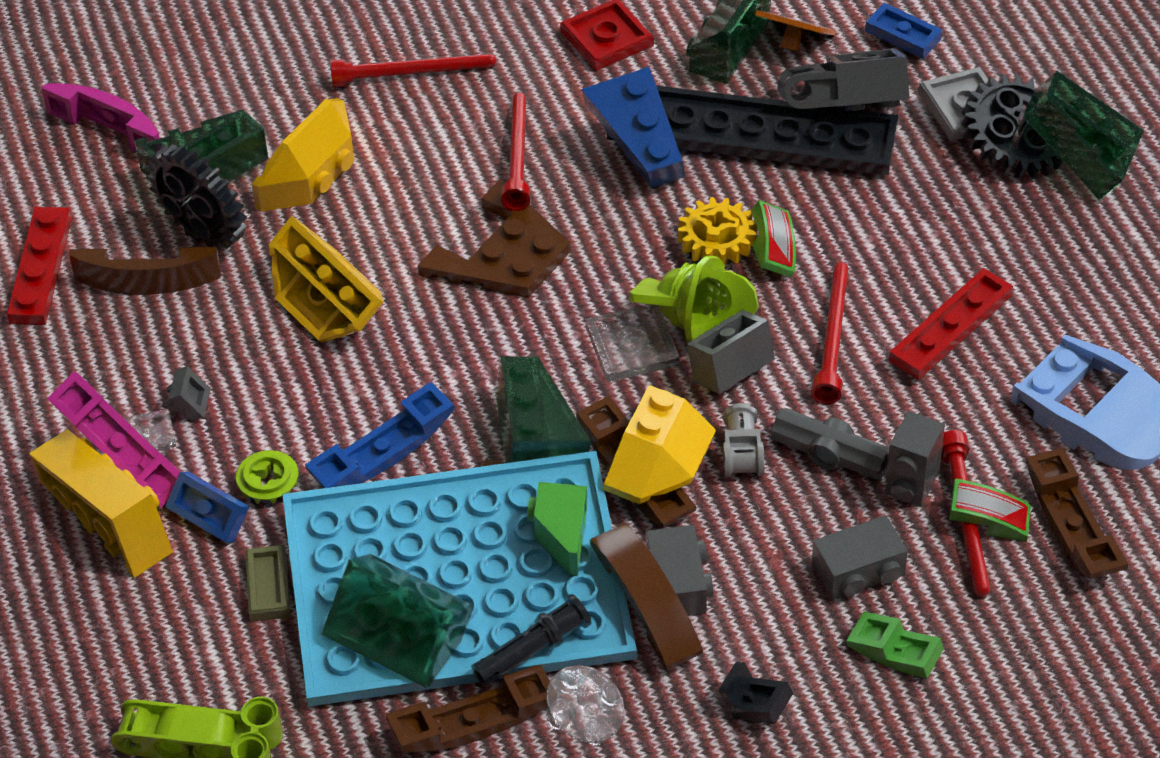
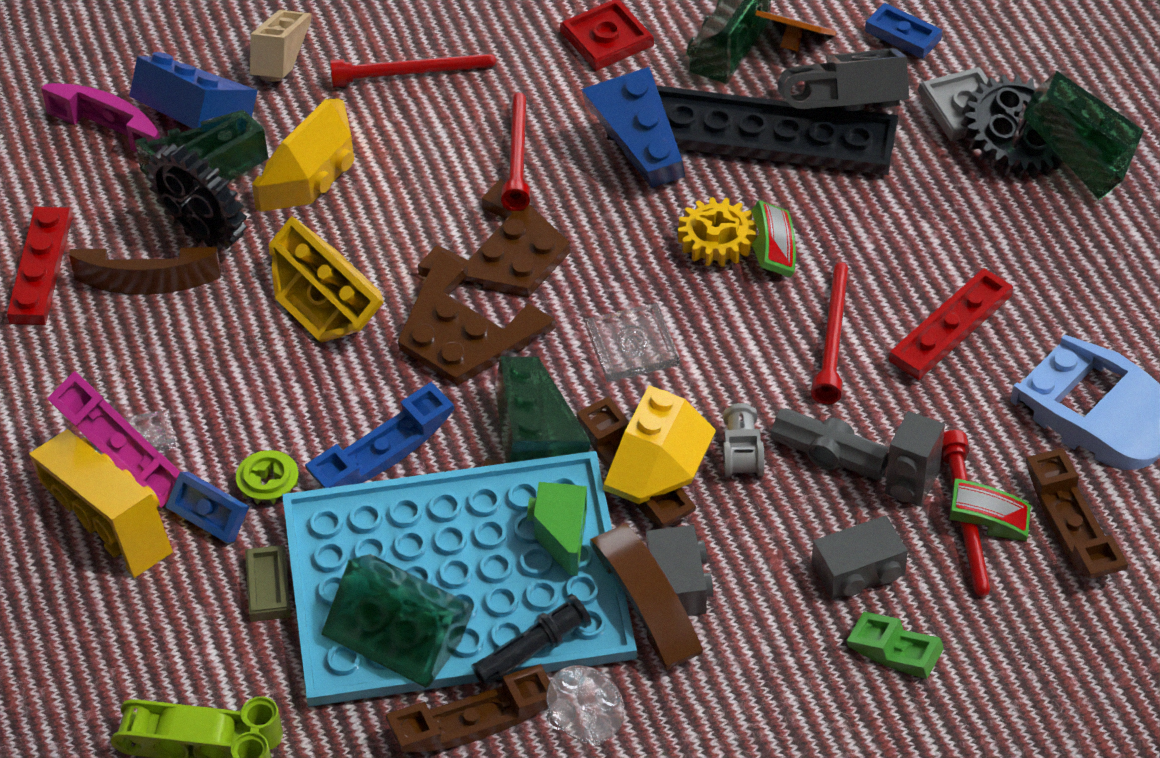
dark grey tile [162,366,211,421] -> none
lime helmet [629,256,759,343] -> none
dark grey brick [687,310,775,394] -> none
black bracket [719,661,793,724] -> none
none -> blue wedge [129,52,258,131]
none -> tan slope [250,10,312,82]
none -> reddish brown wing [398,250,556,386]

